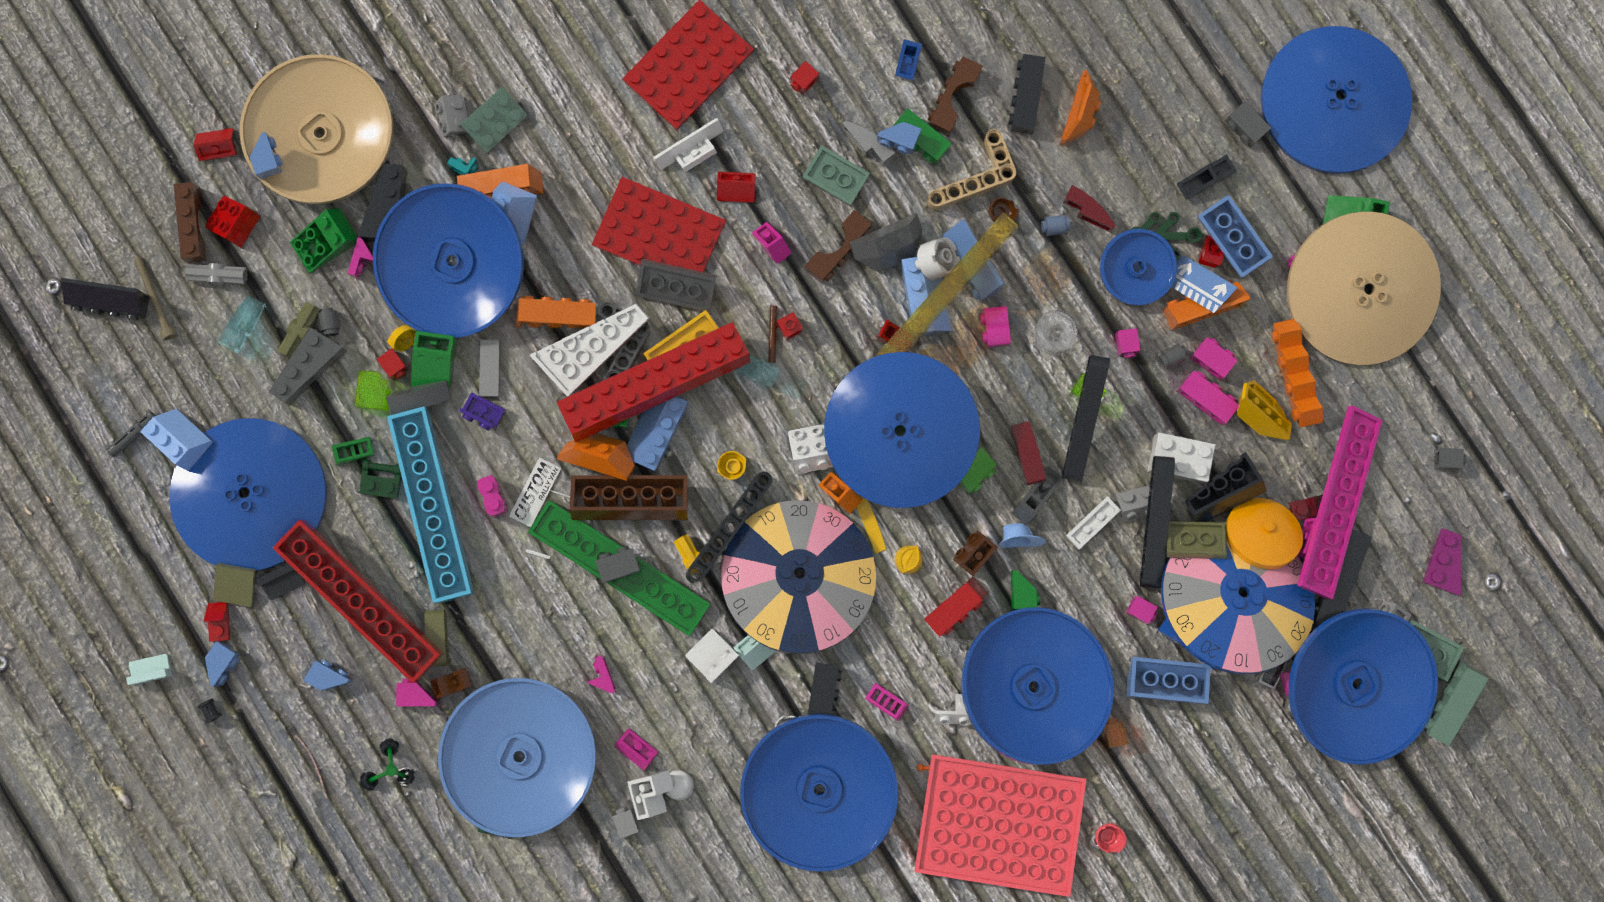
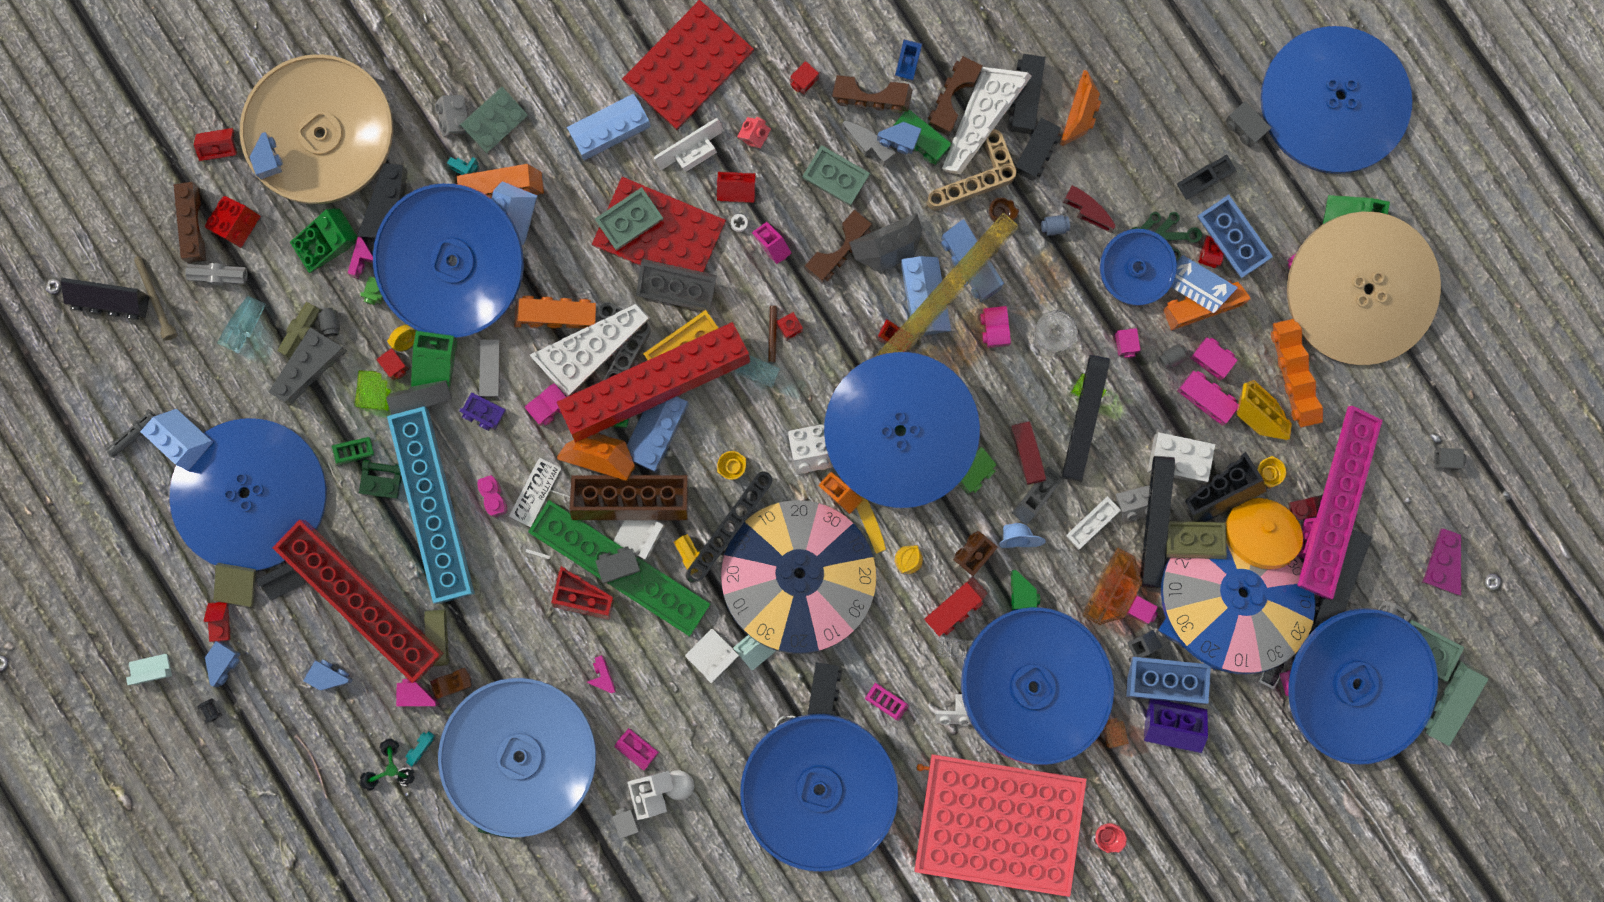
white brick [915,237,960,281] -> none
none -> bright green bracket [360,276,383,305]
none -> teal plate [405,731,436,767]
none -> dark pink brick [525,383,566,426]
none -> red wedge [551,566,614,620]
none -> light blue slope [567,94,651,161]
none -> sand green plate [595,187,664,251]
none -> white bracket [614,520,665,561]
none -> white bush [731,214,748,232]
none -> coral brick [737,117,771,149]
none -> reddish brown arch [832,75,913,113]
none -> white wing [942,67,1032,175]
none -> black brick [1015,118,1062,182]
none -> clear orange wedge [1082,547,1142,625]
none -> dark grey brick [1127,630,1162,658]
none -> dark purple slope [1144,699,1208,753]
none -> yellow hat [1257,456,1286,489]

